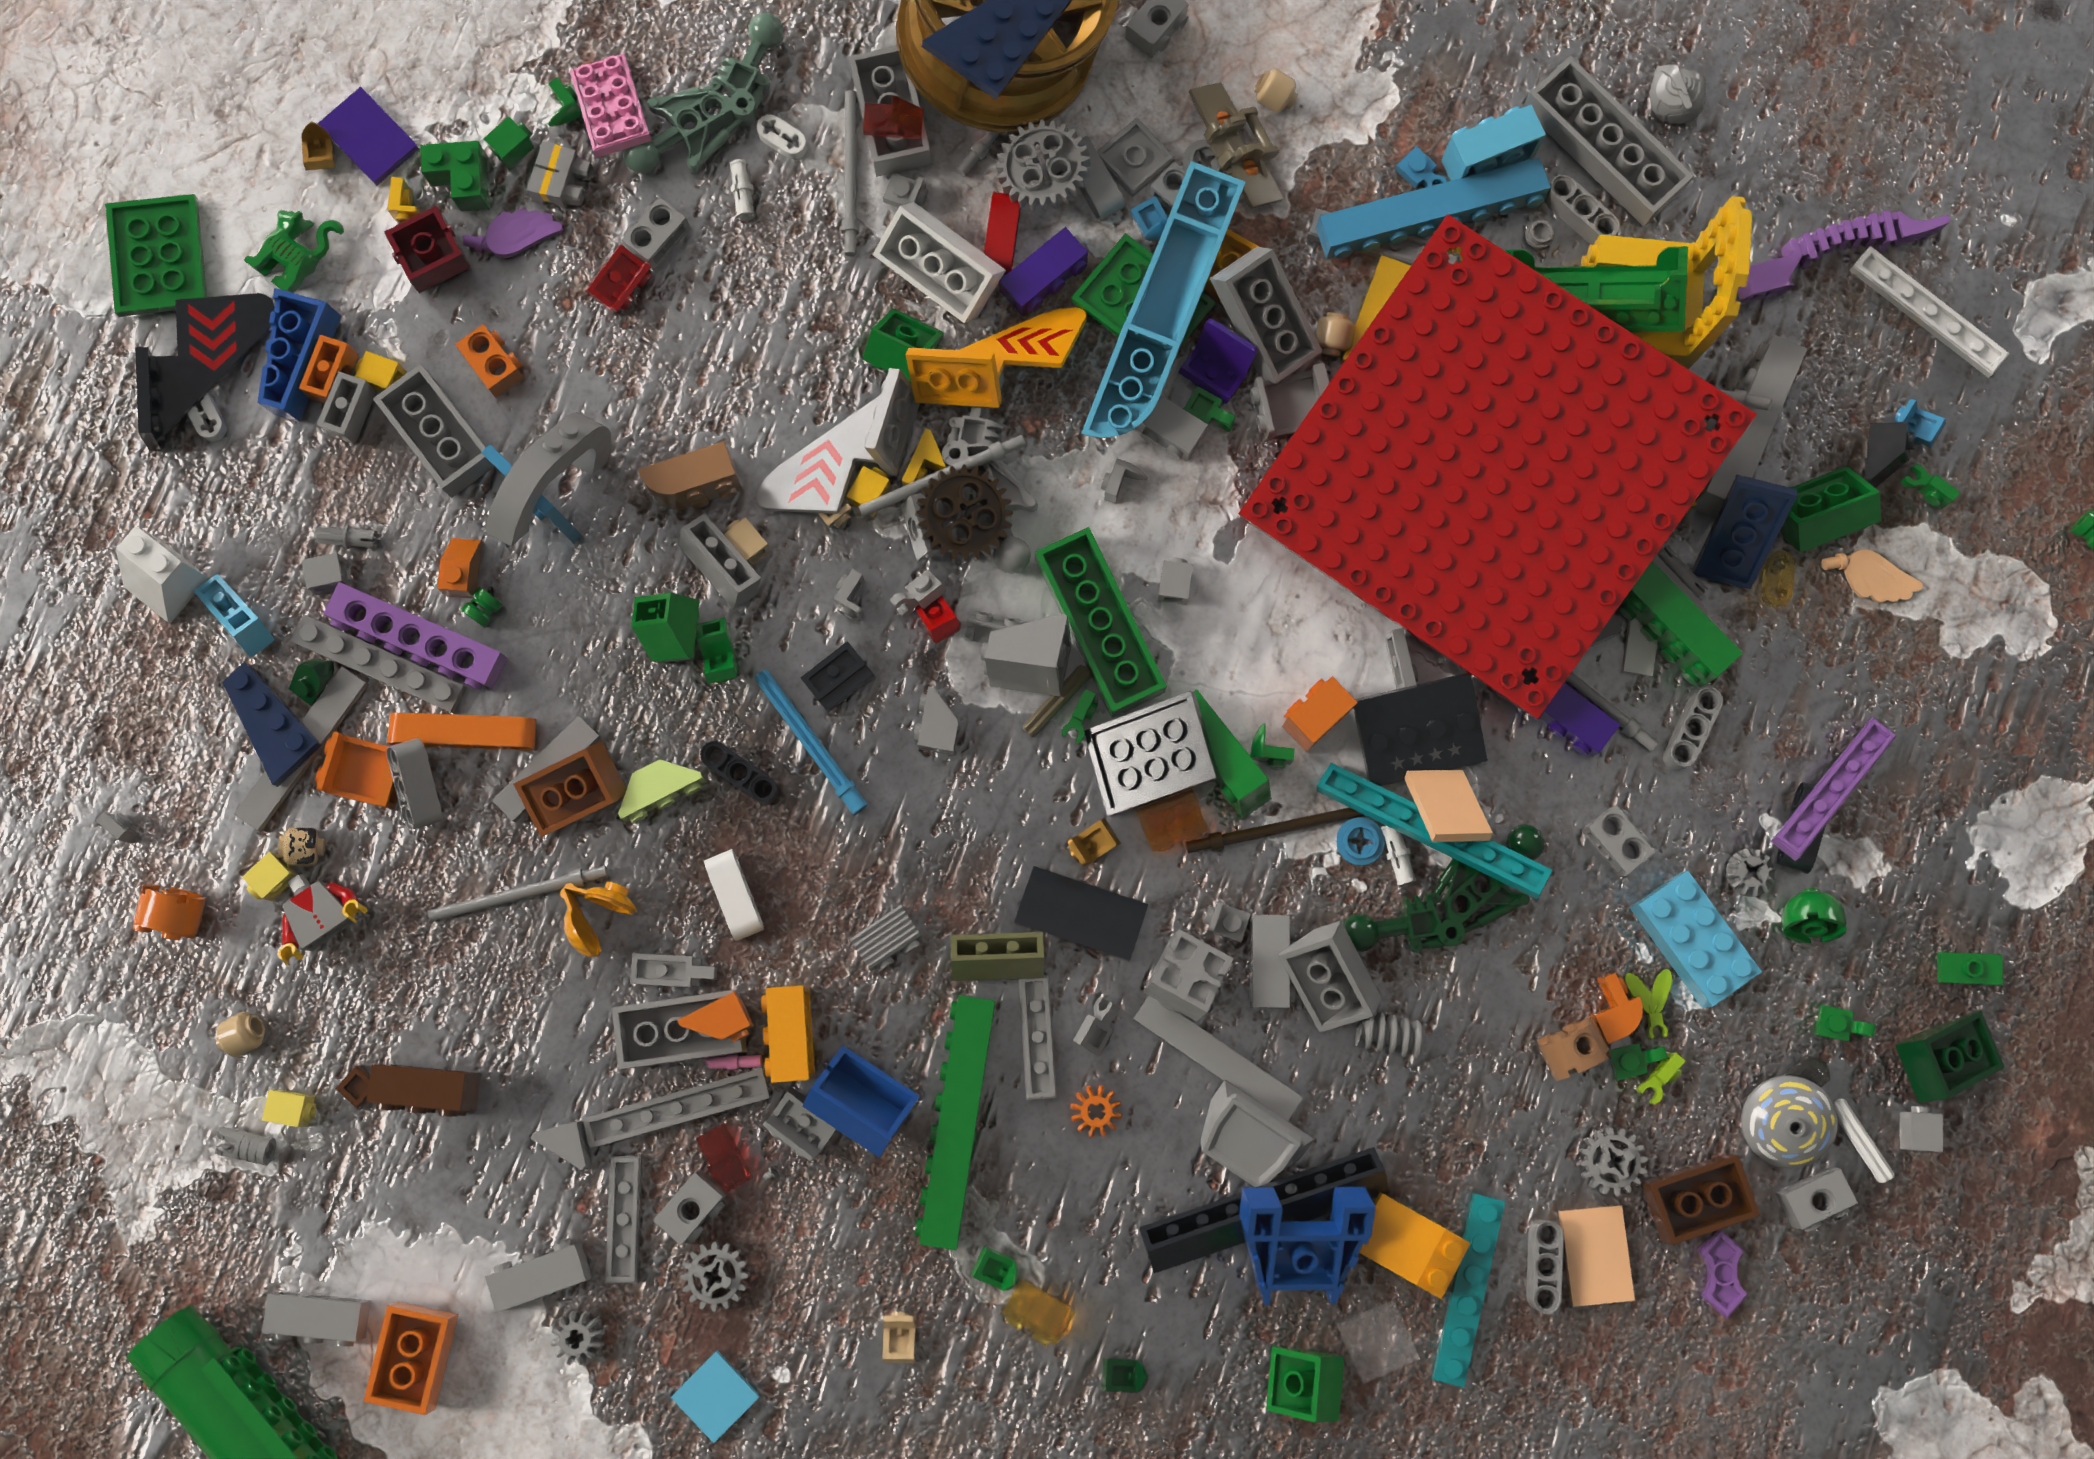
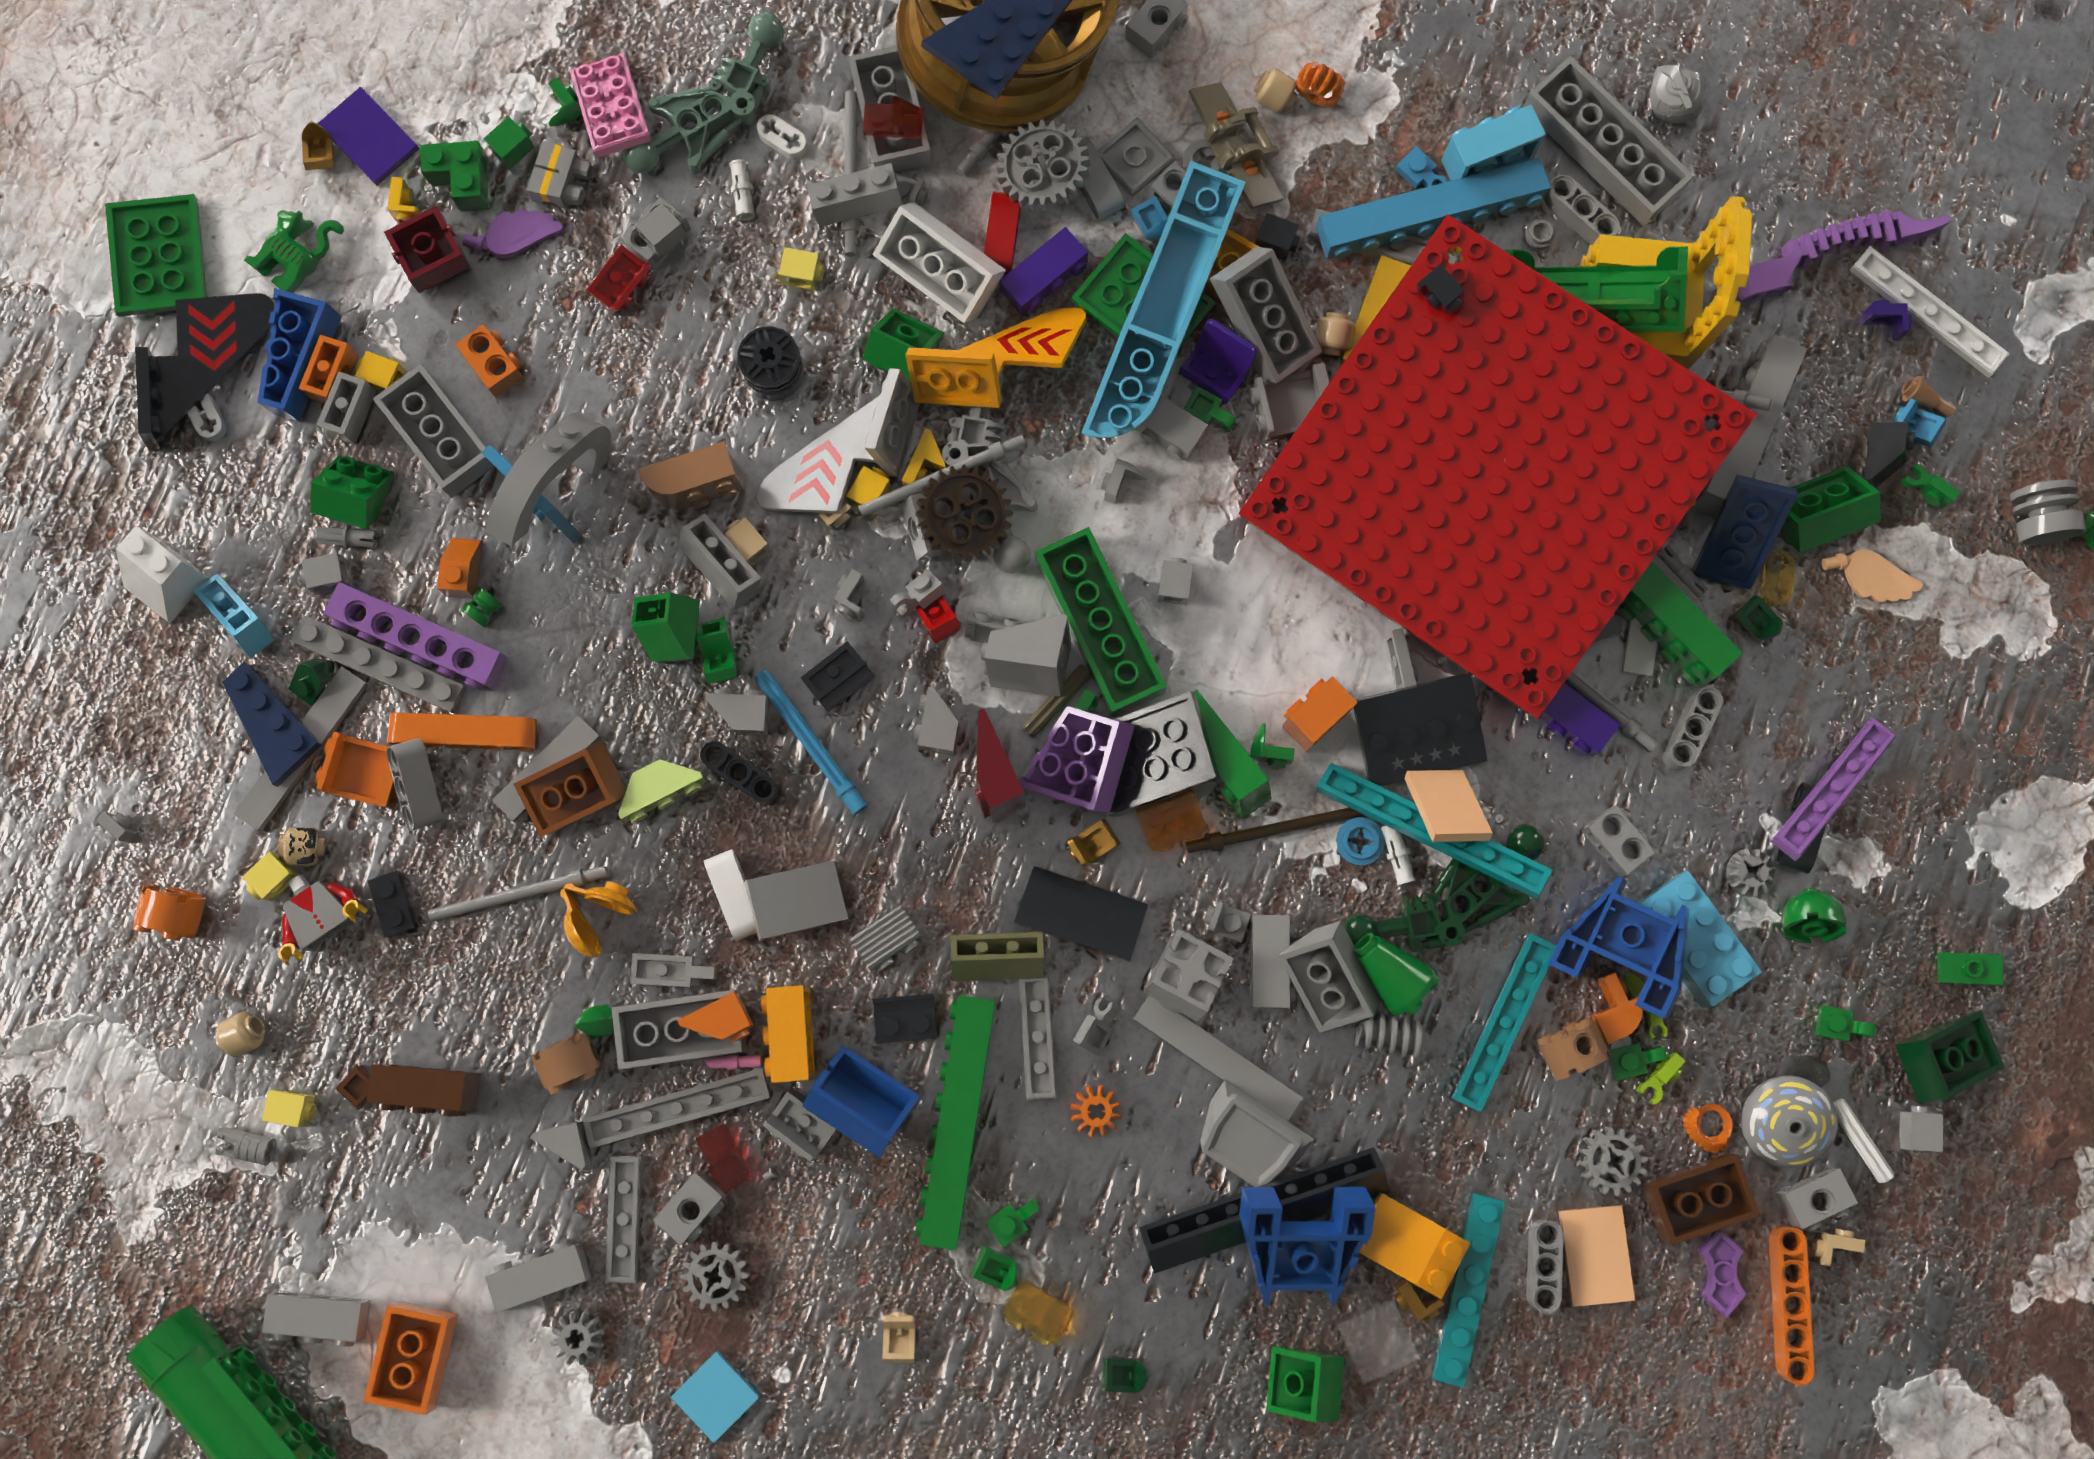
none -> green slope [310,455,394,529]
none -> black plate [367,870,417,938]
none -> medium nougat brick [530,1032,602,1095]
none -> green plate [575,1004,614,1039]
none -> light grey brick [635,203,686,257]
none -> light grey slope [705,689,770,736]
none -> black wheel [737,326,805,401]
none -> light grey tile [745,860,848,941]
none -> light yellow brick [778,247,825,291]
none -> light grey brick [807,163,903,227]
none -> black plate [873,993,938,1044]
none -> dark red slope [974,708,1026,823]
none -> green plate [985,1198,1041,1247]
none -> medium lavender wedge [1019,706,1135,813]
none -> black brick [1255,213,1301,261]
none -> orange gear [1296,62,1346,108]
none -> green cone [1354,933,1440,1015]
none -> pearl gold bracket [1393,1279,1444,1322]
none -> black brick [1417,264,1465,315]
none -> teal plate [1451,933,1556,1113]
none -> blue wedge [1548,876,1690,1020]
none -> orange piece [1683,1104,1733,1153]
none -> dark green plate [1733,595,1783,640]
none -> orange beam [1768,1225,1815,1386]
none -> tan bracket [1811,1228,1866,1266]
none -> dark purple bracket [1862,300,1912,340]
none -> medium nougat cone [1902,376,1956,417]
none -> light grey wheel [2009,479,2086,546]

